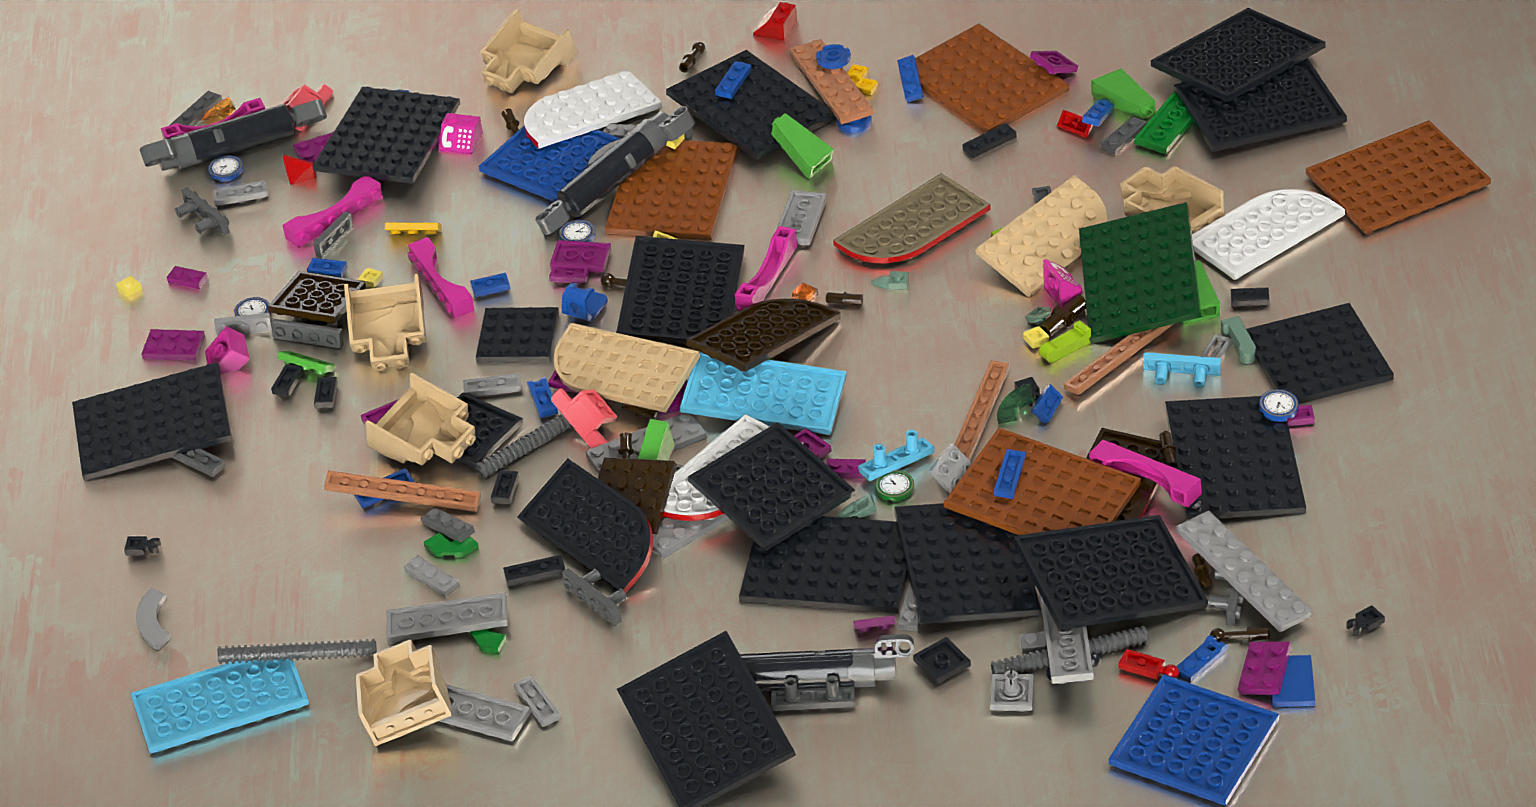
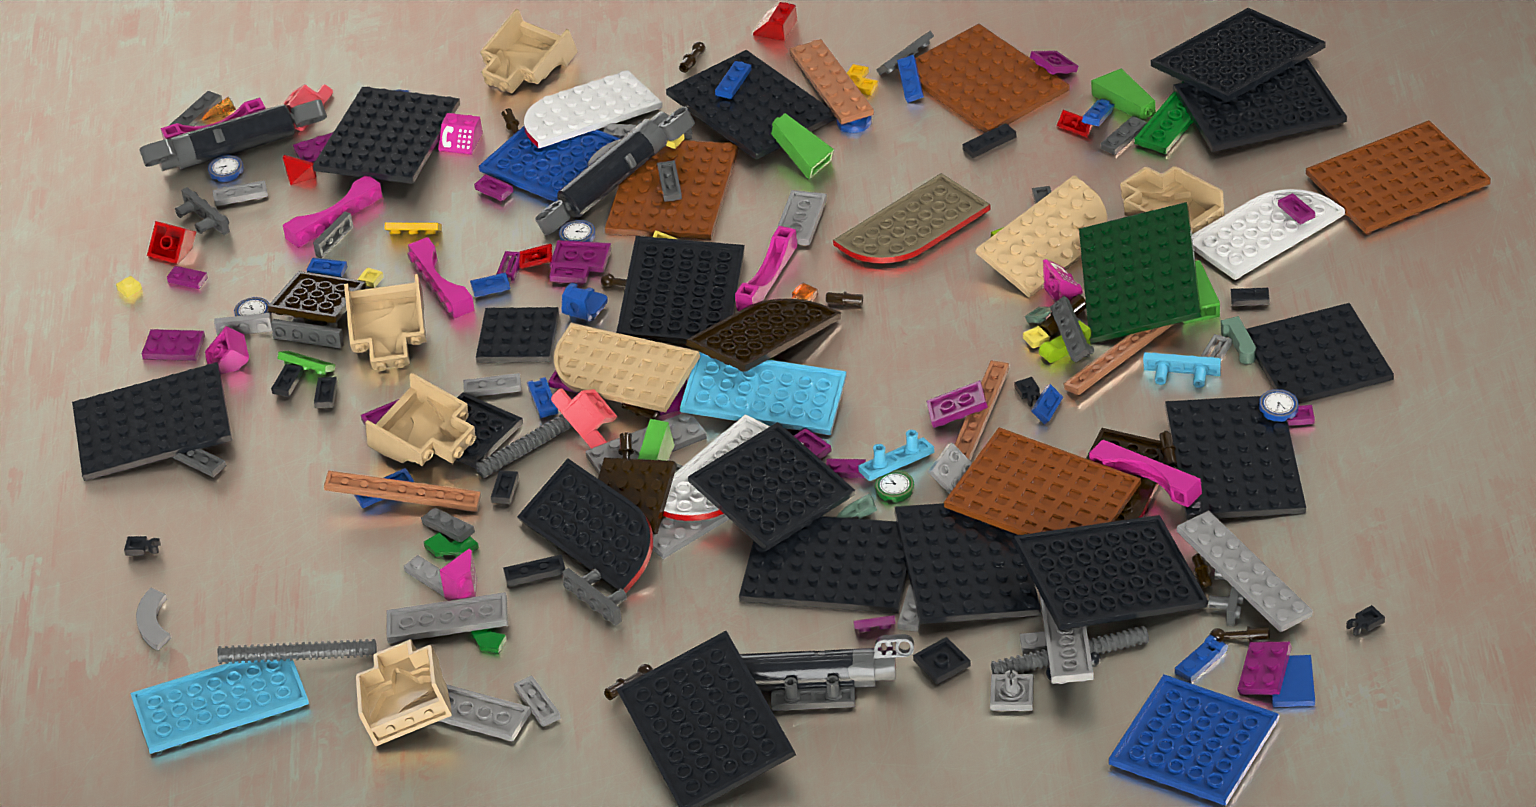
blue tile [816,44,851,69] -> none
sand green plate [871,271,909,289] -> none
blue plate [994,449,1026,499] -> none
clear green tile [997,383,1034,424] -> none
red plate [1118,649,1179,680] -> none
none -> red slope [147,221,197,264]
none -> dark pink slope [439,549,477,601]
none -> magenta plate [474,174,514,201]
none -> magenta tile [496,251,520,281]
none -> red slope [519,244,552,269]
none -> dark brown pin [604,664,653,701]
none -> dark grey plate [657,160,682,202]
none -> dark grey plate [876,31,934,75]
none -> magenta plate [926,380,988,428]
none -> dark grey plate [1050,296,1094,363]
none -> magenta plate [1278,193,1315,225]

